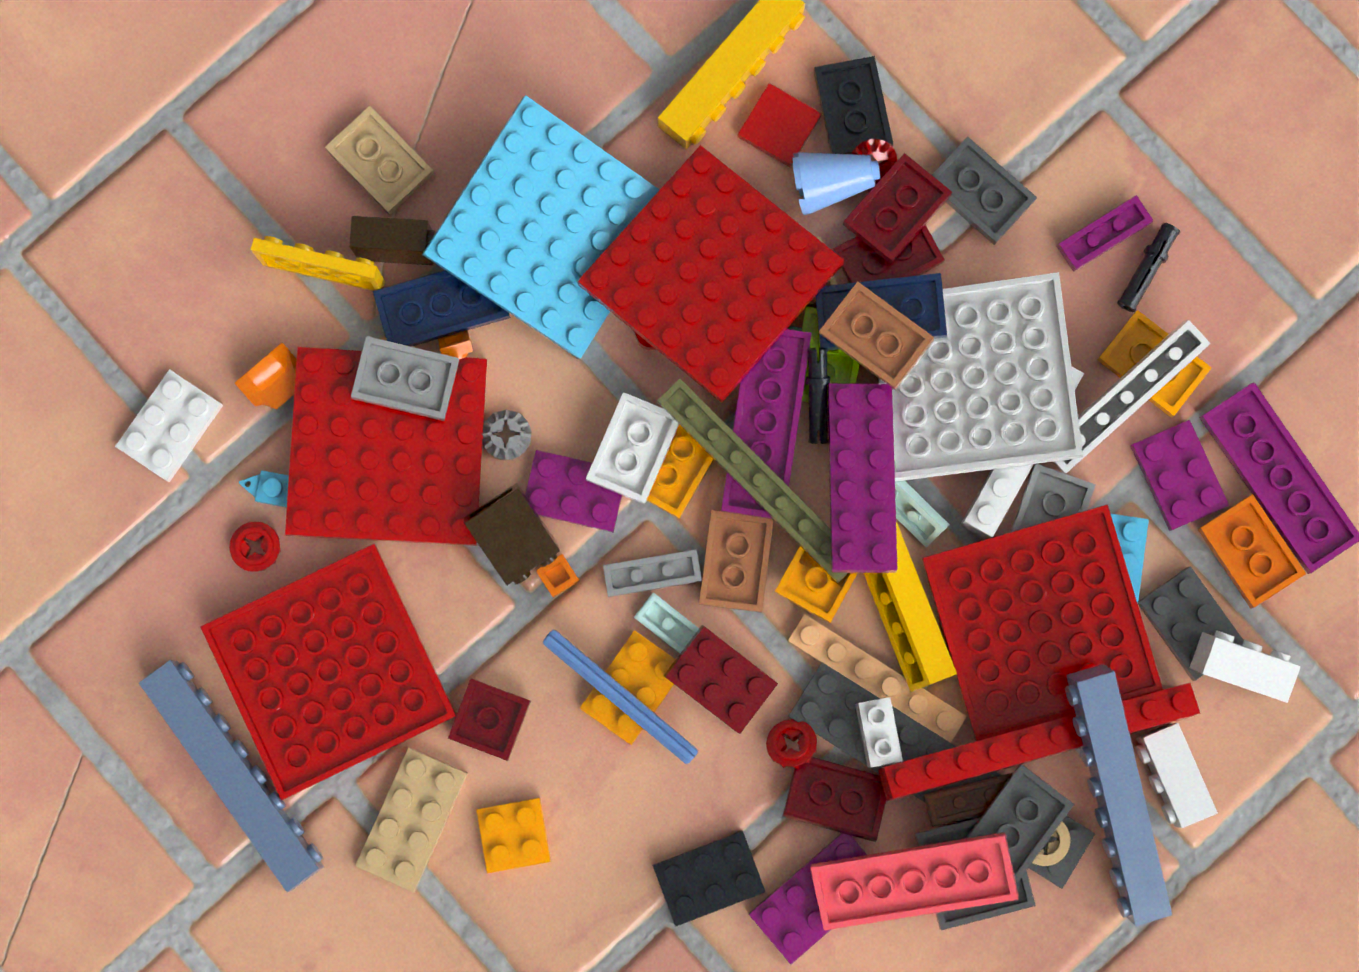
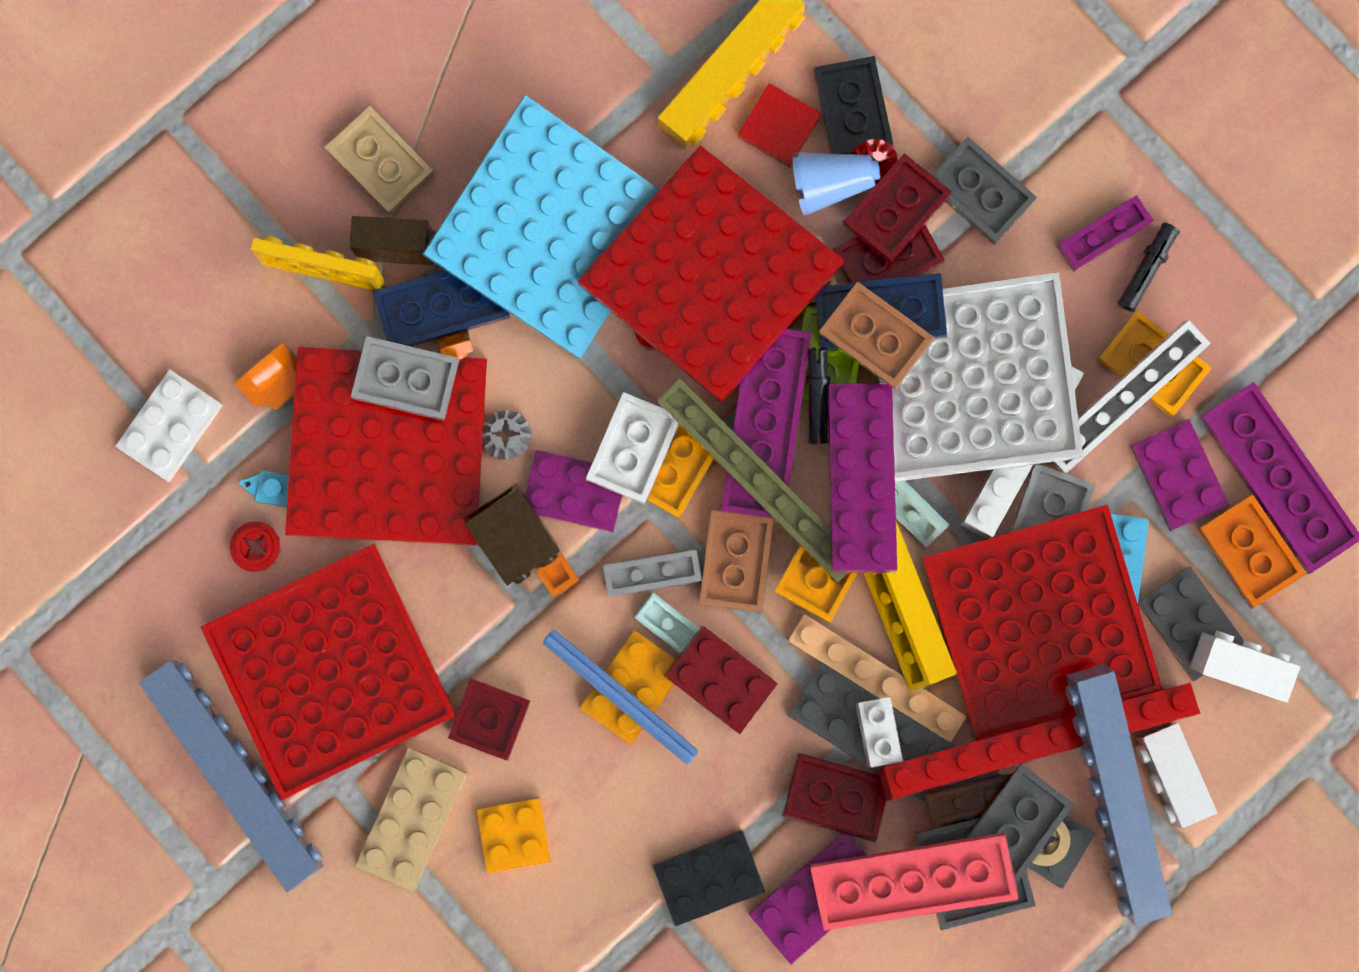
red gear [766,719,817,769] -> none

